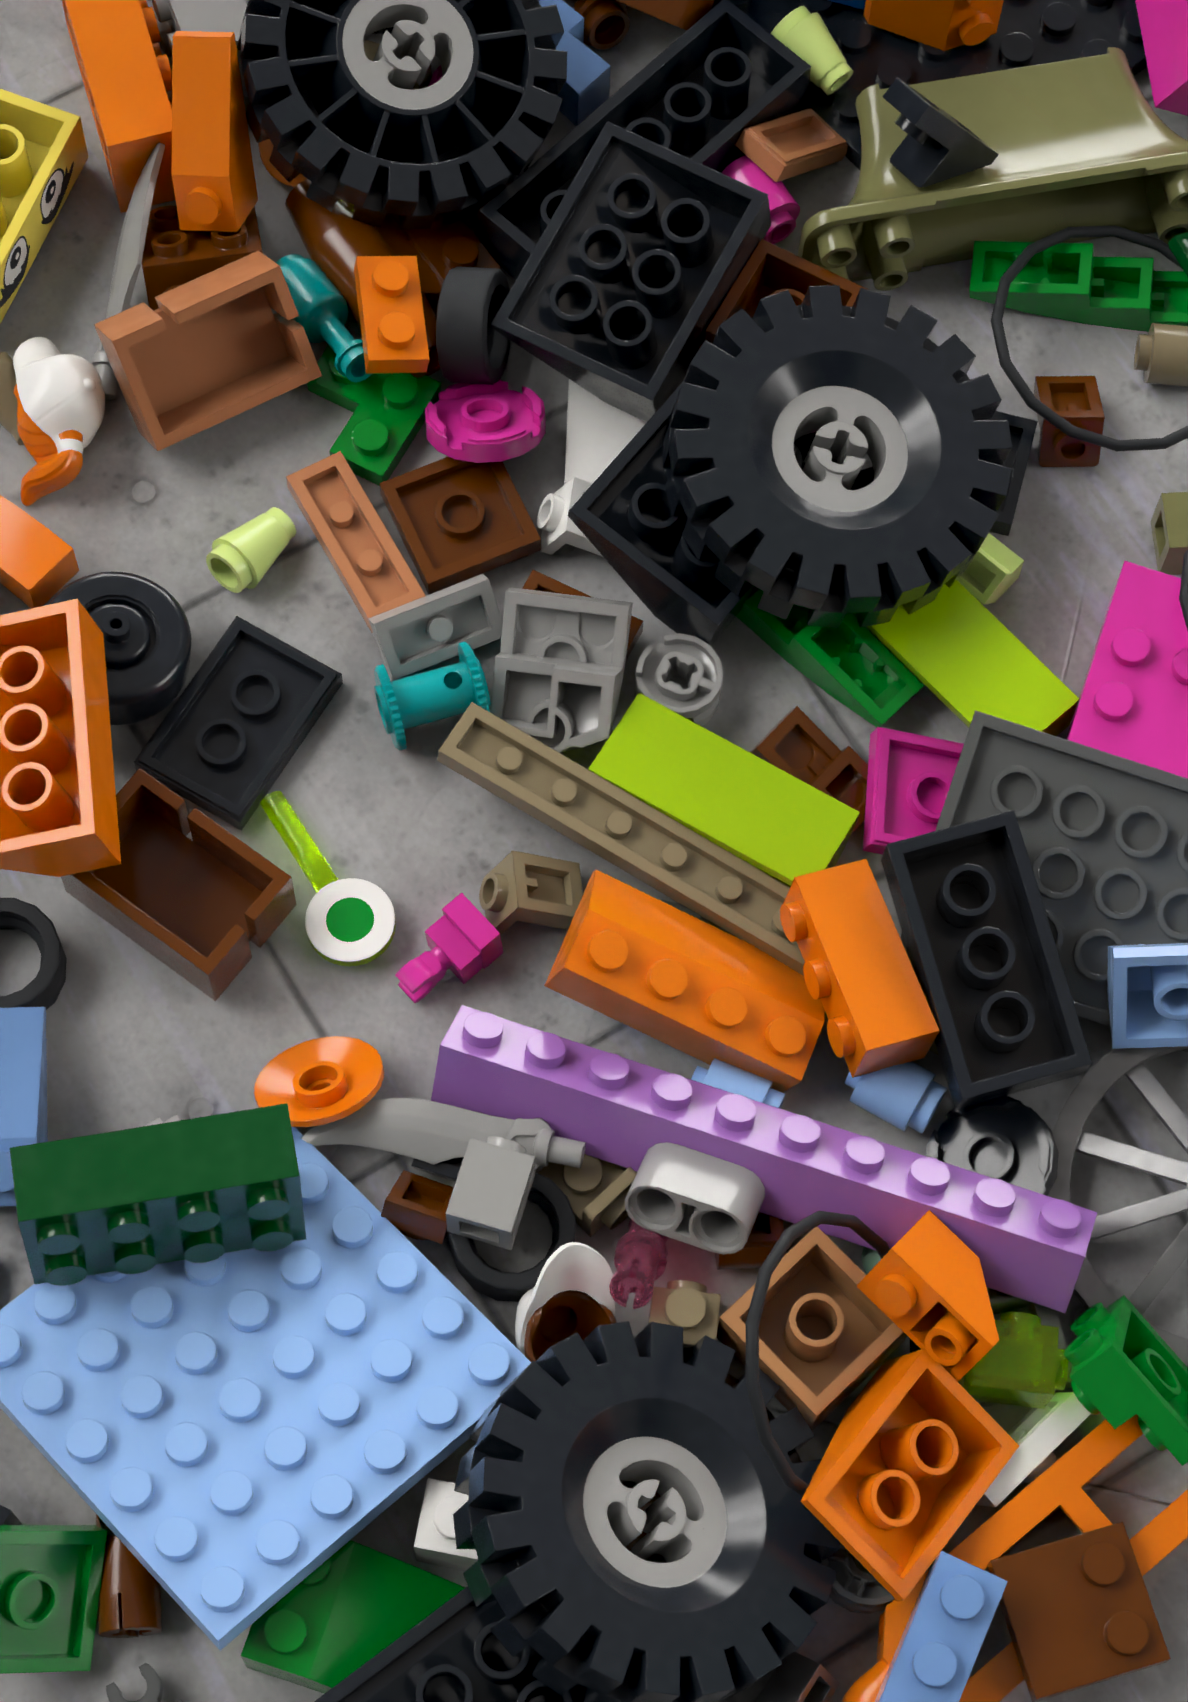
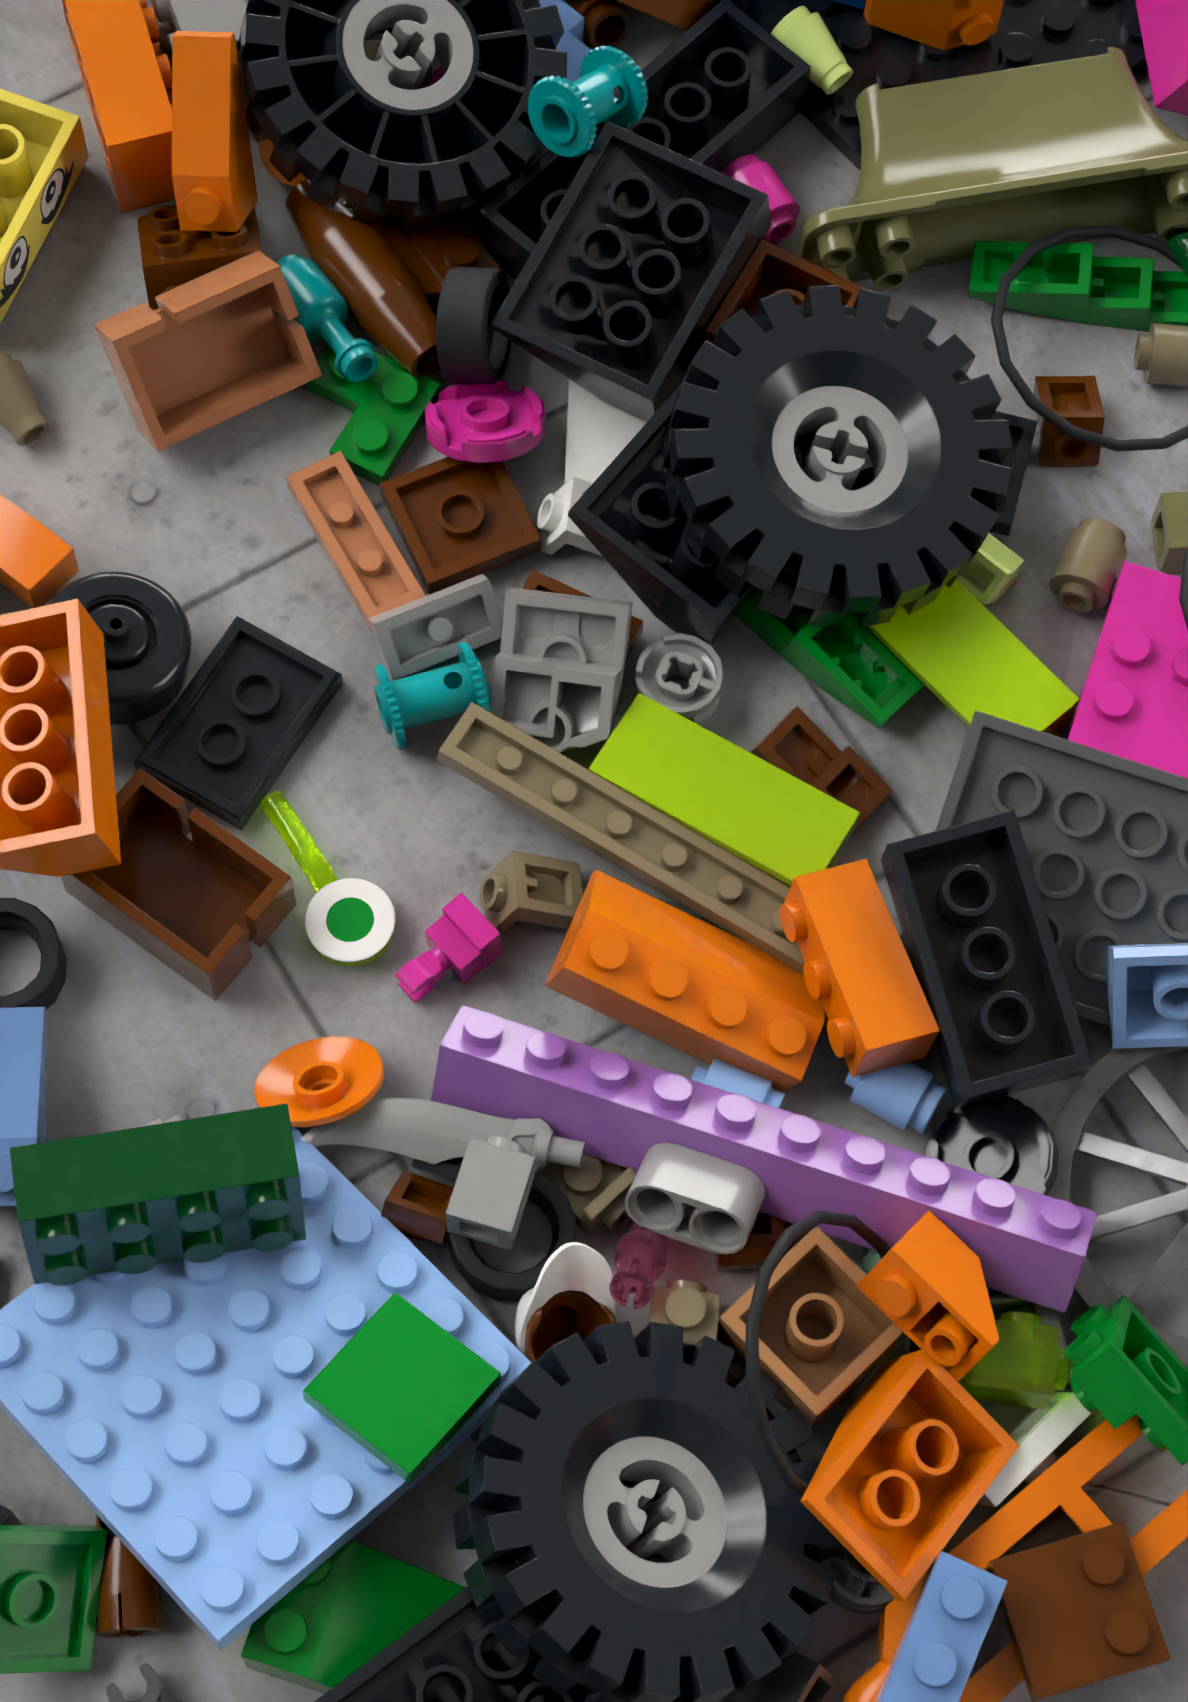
white hair [13,337,105,506] -> none
light grey sword [92,142,165,399] -> none
yellowish green cone [206,507,296,593] -> none
orange plate [354,256,430,374] -> none
white brick [414,1478,478,1571] -> none
nougat tile [735,109,848,182] -> none
dark pink tile [863,727,964,855] -> none
black slope [883,77,999,188] -> none
none -> green tile [303,1292,501,1484]
none -> teal hose [528,45,648,158]
none -> dark tan brick [1049,518,1127,613]

